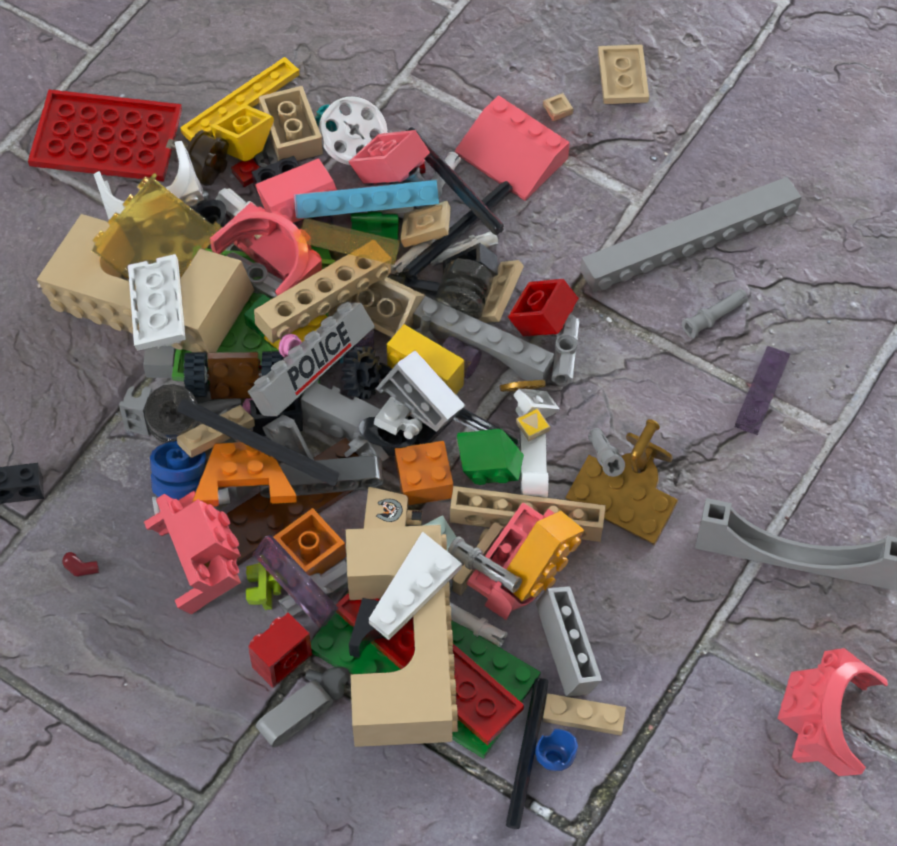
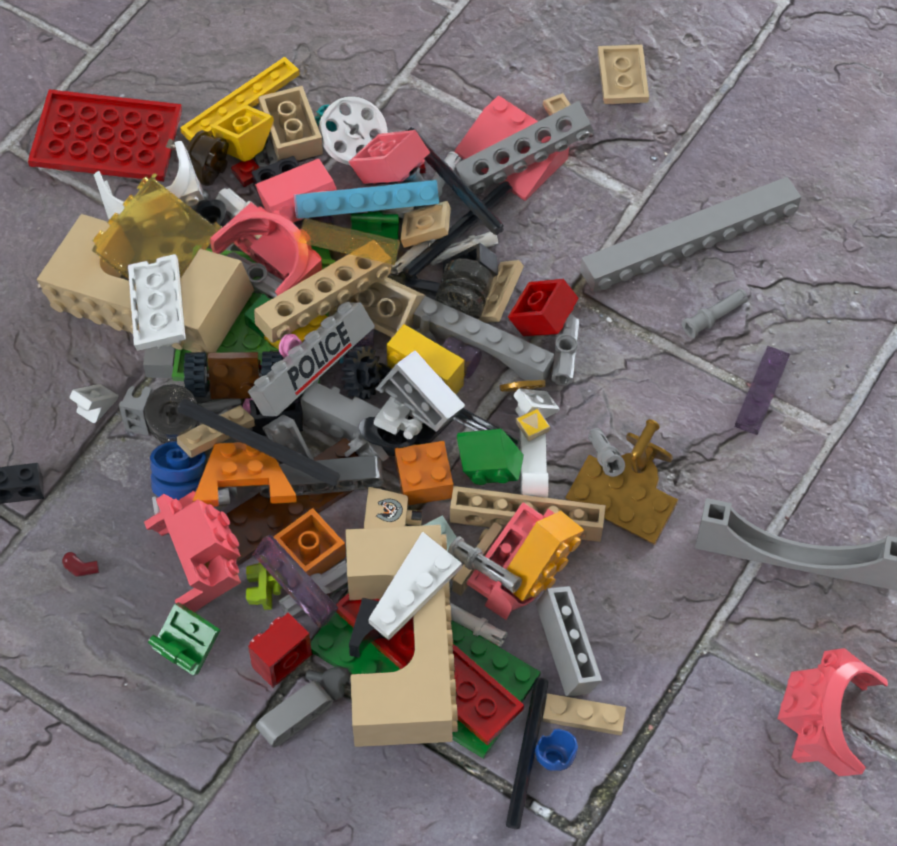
none -> white slope [69,384,119,423]
none -> green plate [148,602,221,676]
none -> light grey brick [455,101,594,194]

